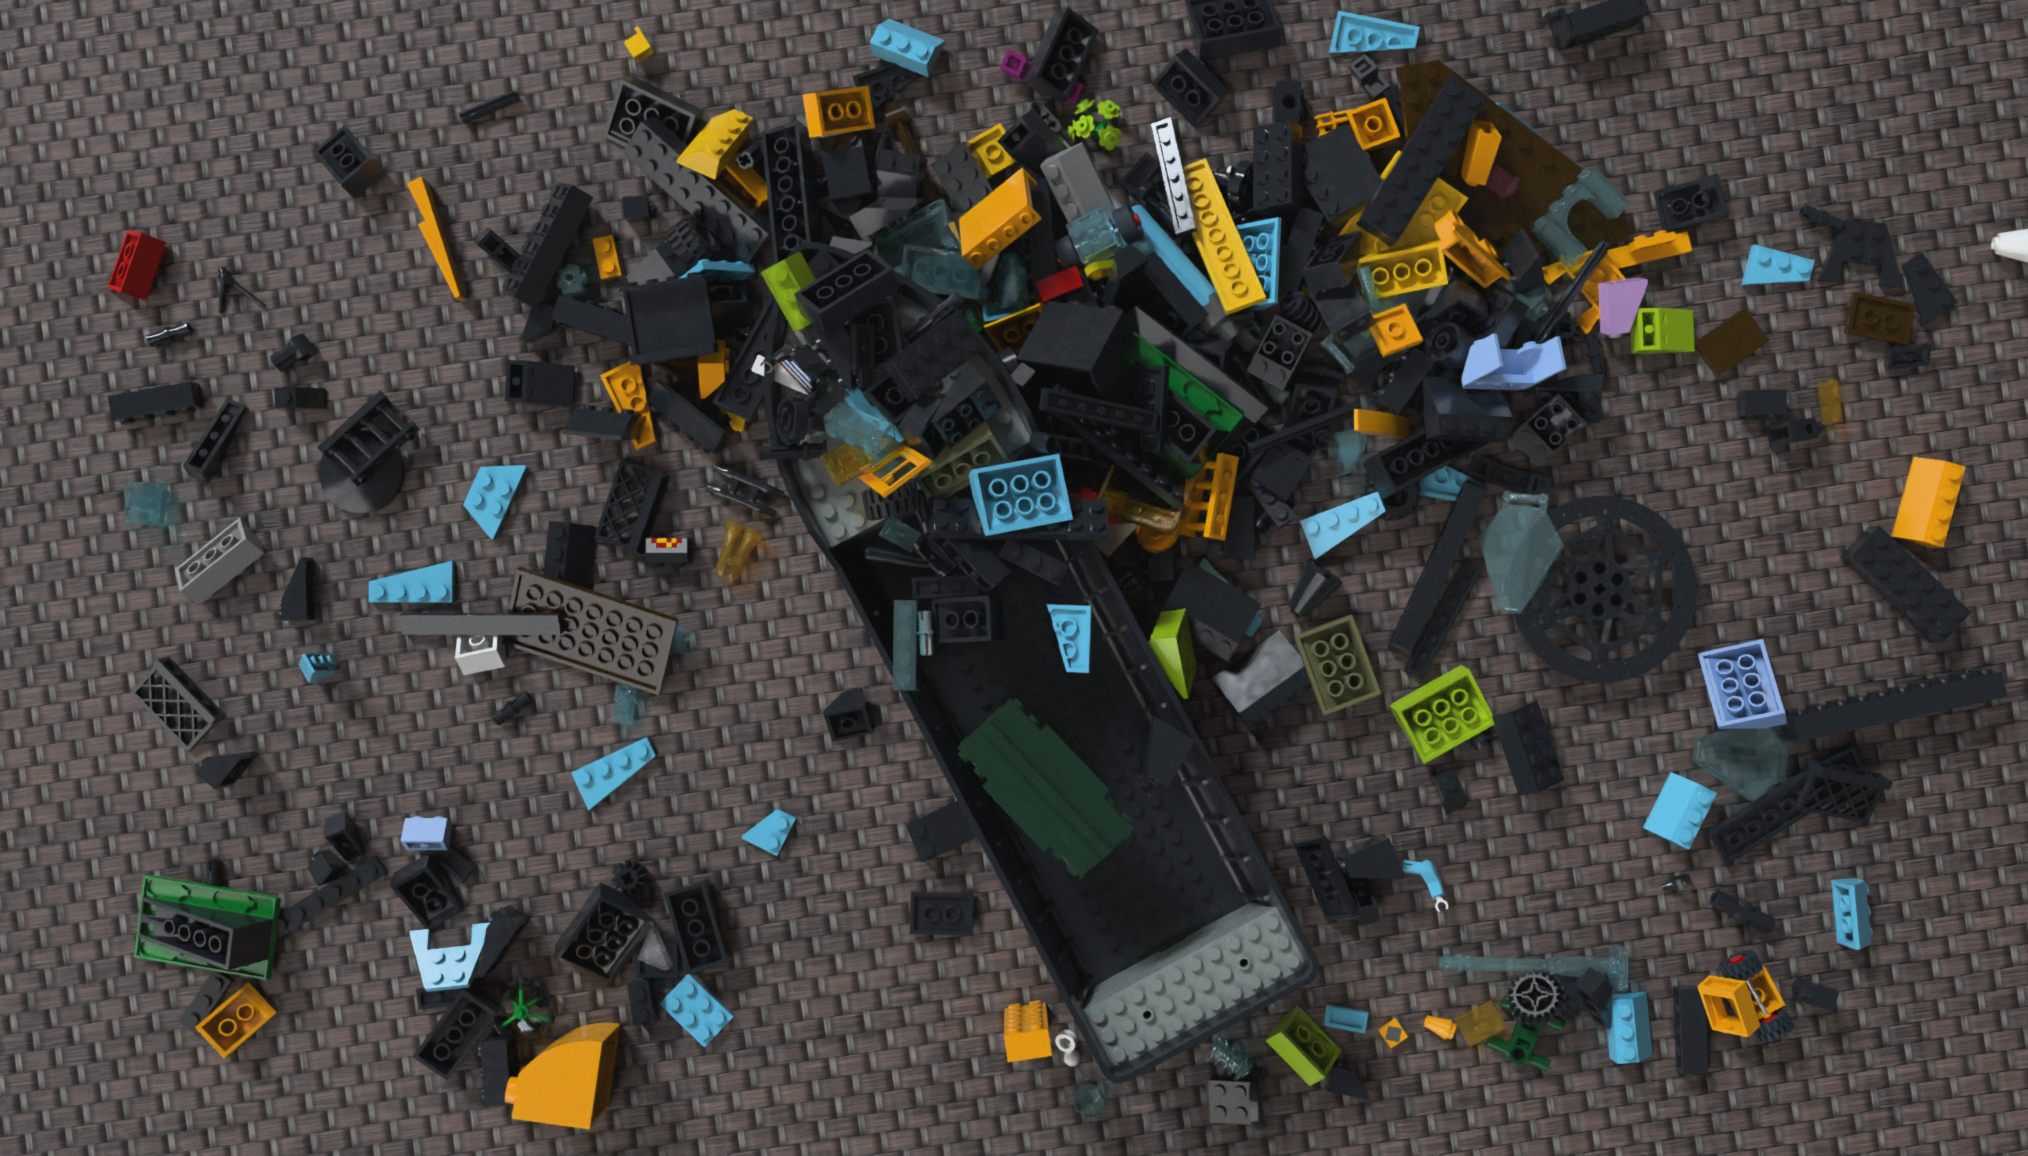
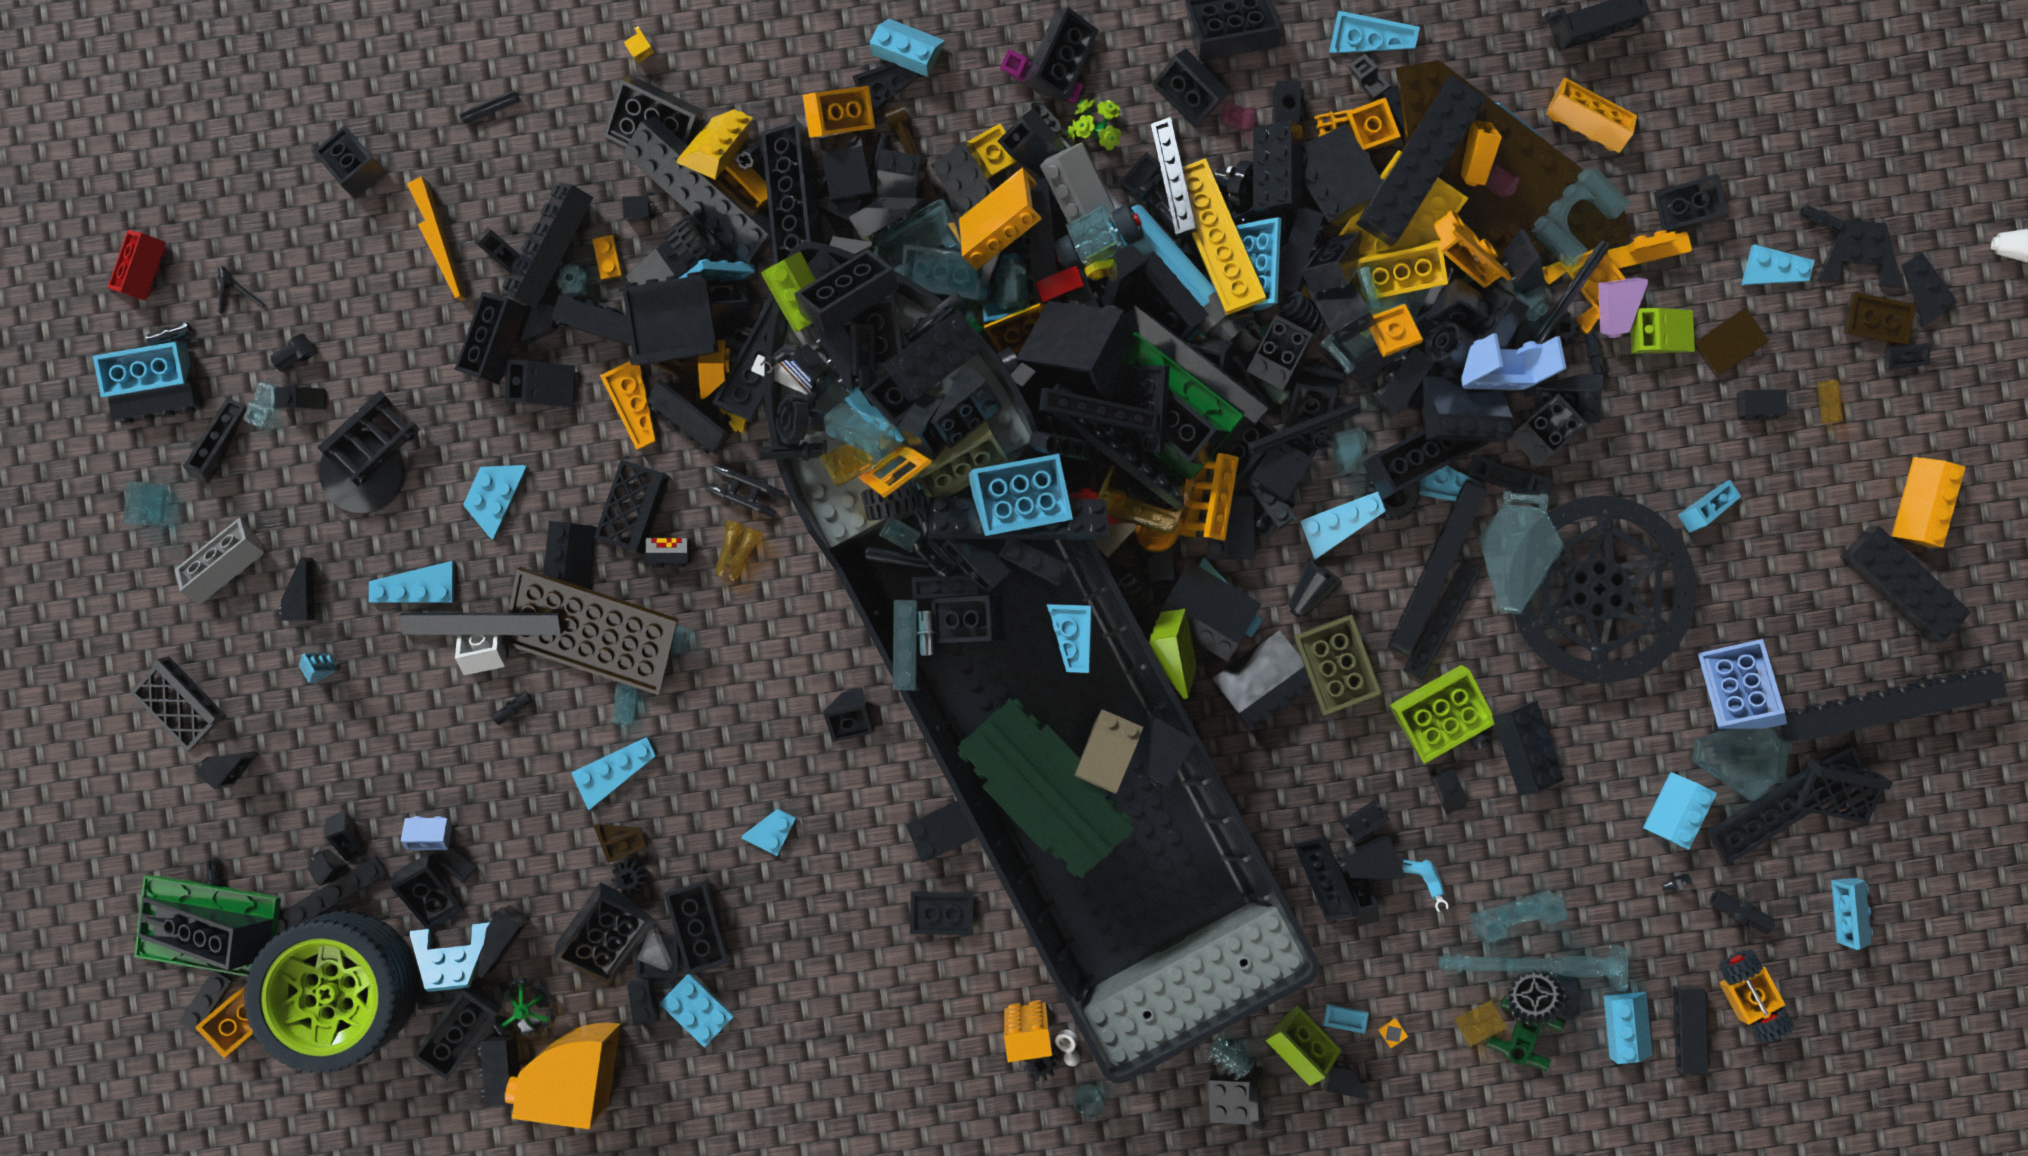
black slope [563,405,642,440] -> none
light orange slope [1354,409,1410,439] -> none
light orange cone [1423,1015,1457,1040] -> none
black slope [1574,967,1613,1030] -> none
light orange window [1697,975,1761,1037] -> none
black torso [1766,417,1824,447] -> none
black brick [1791,976,1839,1012] -> none
none -> medium azure slope [93,342,190,398]
none -> clear light blue slope [243,380,278,428]
none -> wheel [244,910,418,1074]
none -> black brick [454,291,527,385]
none -> dark brown wing [594,824,648,863]
none -> black gear [1023,1048,1058,1081]
none -> dark tan slope [1075,710,1143,794]
none -> clear pink bracket [1220,102,1255,131]
none -> black hinge [1340,800,1390,842]
none -> clear light blue arch [1468,890,1569,943]
none -> light orange slope [1546,77,1637,153]
none -> medium azure slope [1678,480,1741,533]

